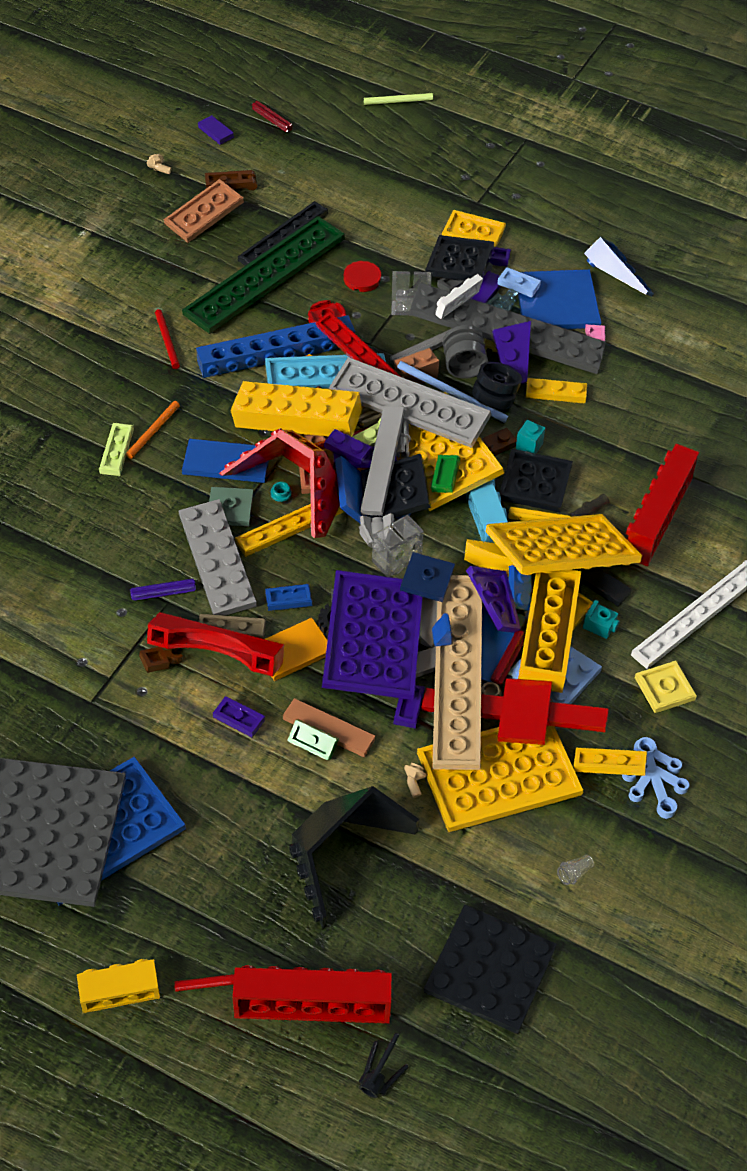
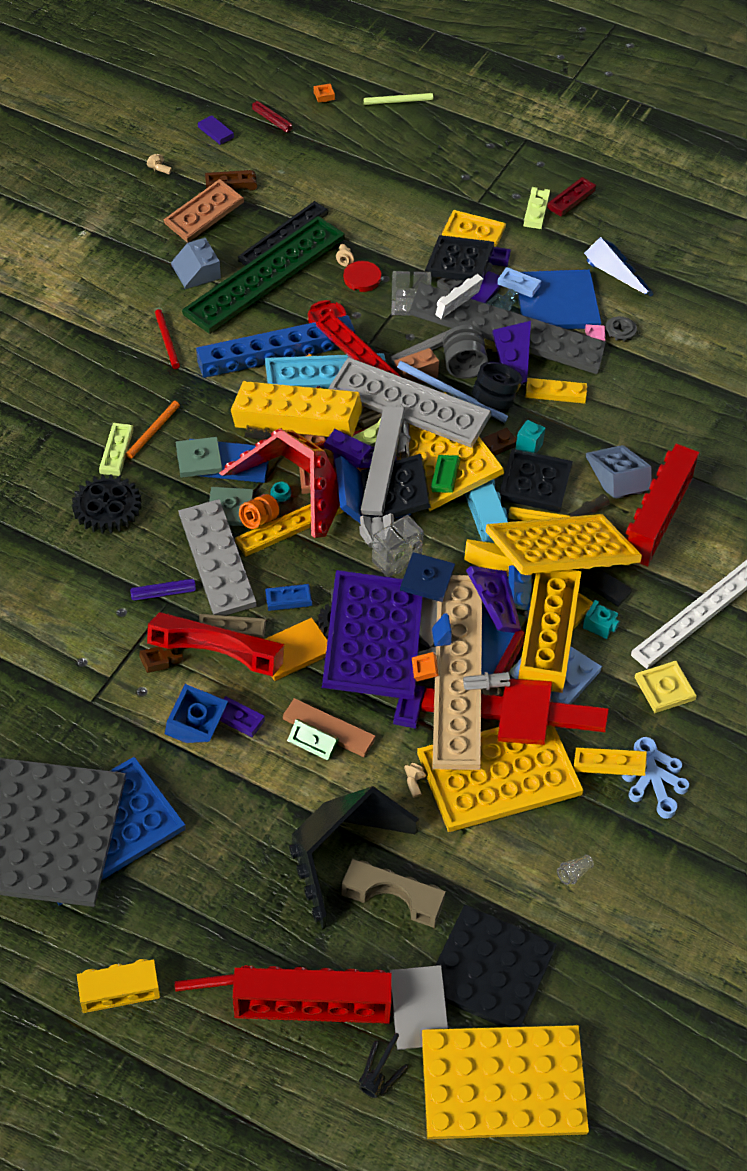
none -> black gear [72,474,142,534]
none -> blue slope [164,684,228,743]
none -> sand blue slope [171,238,221,289]
none -> sand green plate [176,437,222,478]
none -> orange wheel [239,494,279,529]
none -> clear smoke pin [244,425,273,441]
none -> orange plate [314,84,335,102]
none -> tan plate [336,244,354,267]
none -> dark tan arch [342,859,446,928]
none -> light grey tile [389,965,448,1050]
none -> orange plate [412,652,439,681]
none -> yellow plate [422,1025,589,1139]
none -> light grey axle [463,672,510,690]
none -> yellowish green plate [523,187,550,229]
none -> dark red plate [547,177,596,217]
none -> sand blue slope [586,445,651,498]
none -> dark grey gear [605,316,637,342]

